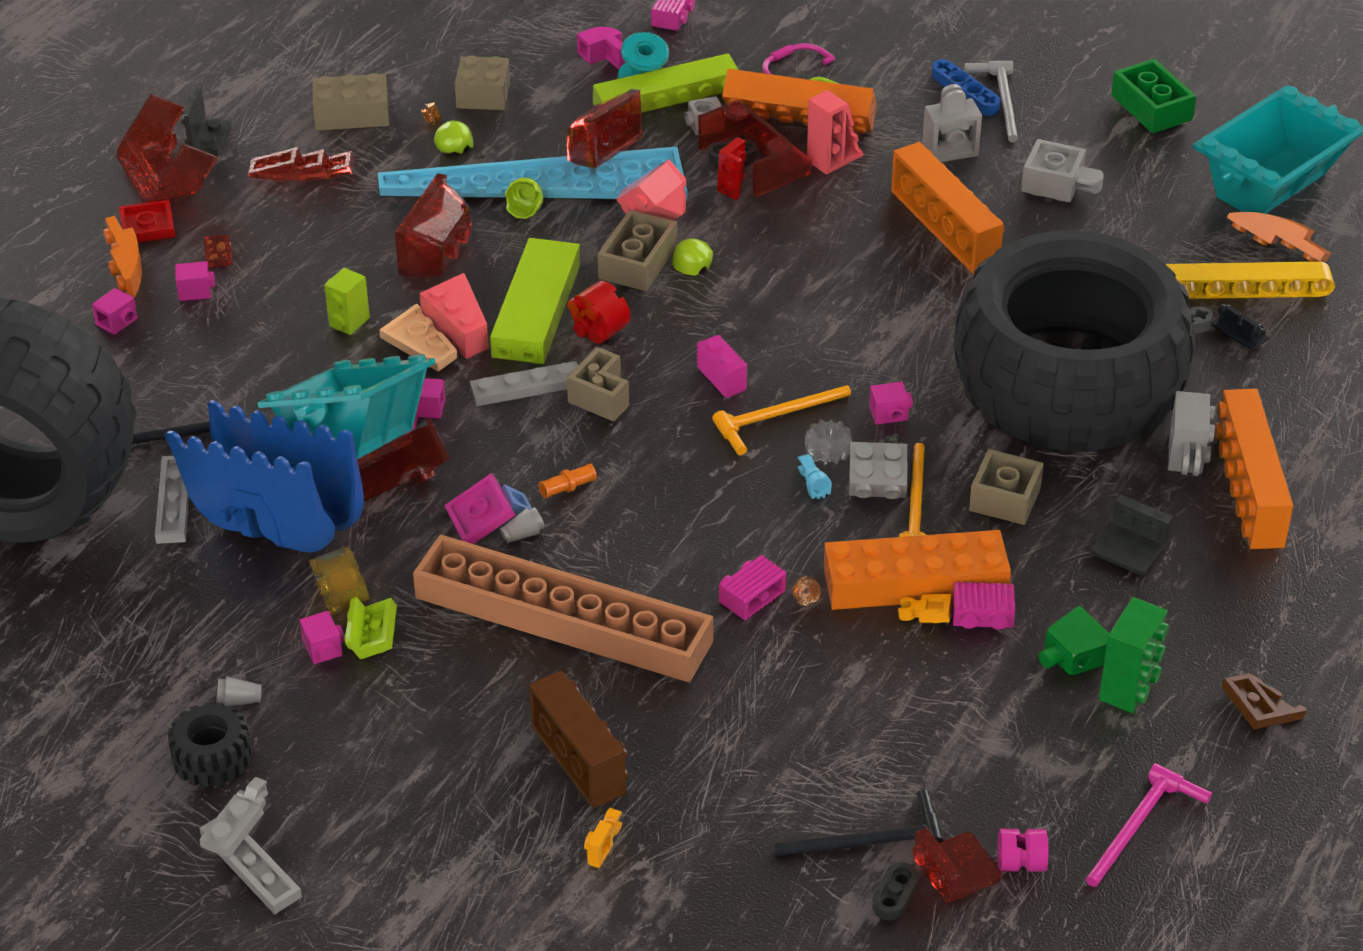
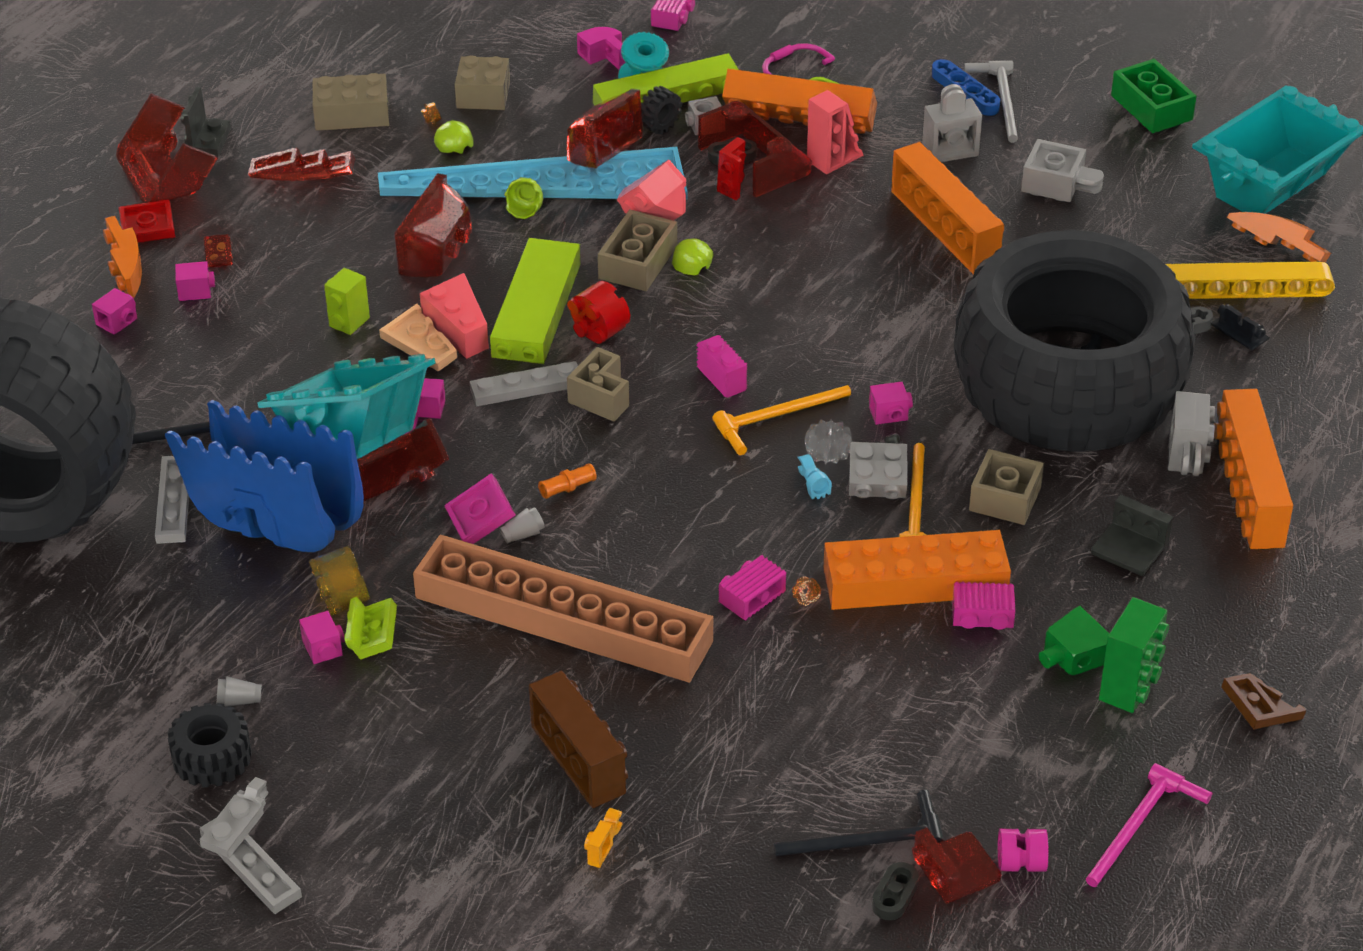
medium blue plate [501,484,532,515] -> none
light orange plate [898,594,953,623] -> none
none -> black tyre [637,86,682,134]

